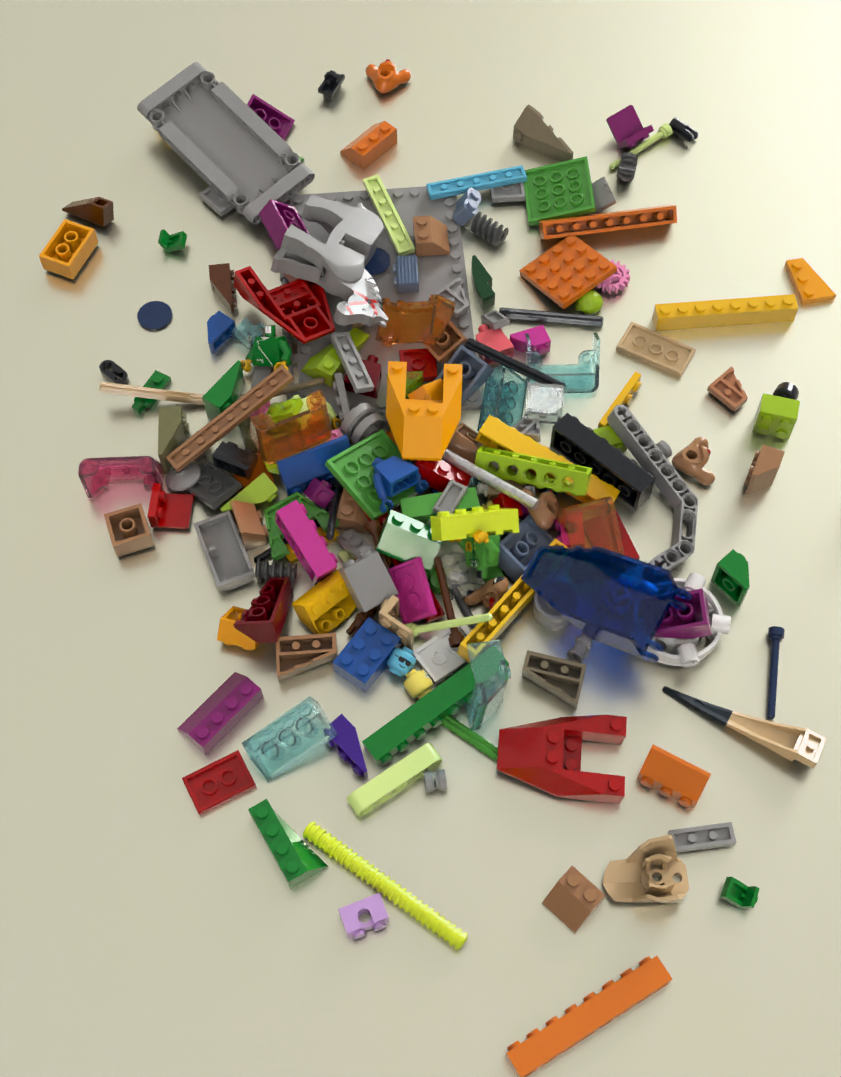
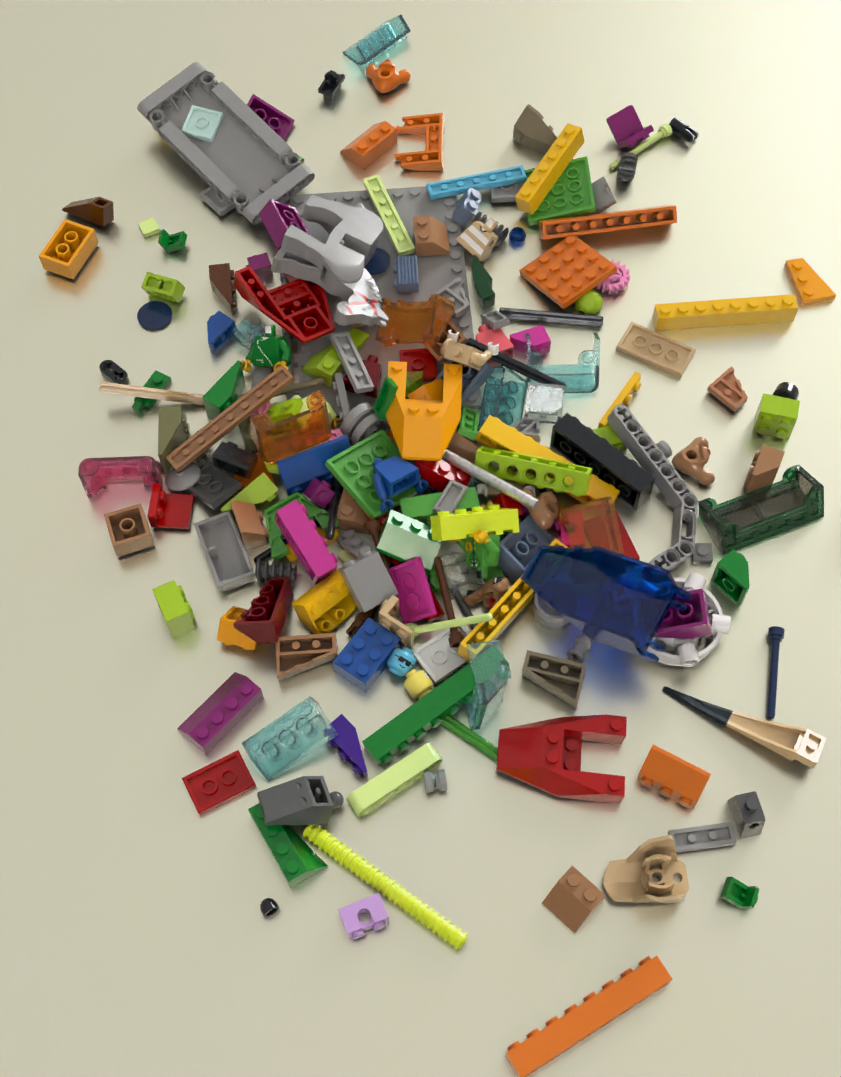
none -> yellowish green tile [138,217,160,238]
none -> lime brick [141,272,185,303]
none -> lime brick [152,580,196,638]
none -> light aqua tile [181,105,224,143]
none -> magenta brick [245,252,273,280]
none -> dark grey slope [257,776,344,825]
none -> black hinge [260,898,279,917]
none -> clear light blue slope [342,14,411,66]
none -> green tile [373,377,398,420]
none -> orange wedge [394,113,445,171]
none -> tan torso [440,330,499,371]
none -> tan torso [456,217,498,262]
none -> bright green tile [457,406,479,441]
none -> clear blue plate [509,227,526,243]
none -> yellow brick [515,123,585,215]
none -> light grey plate [692,543,713,564]
none -> windscreen [698,464,824,555]
none -> dark grey torso [727,791,765,839]

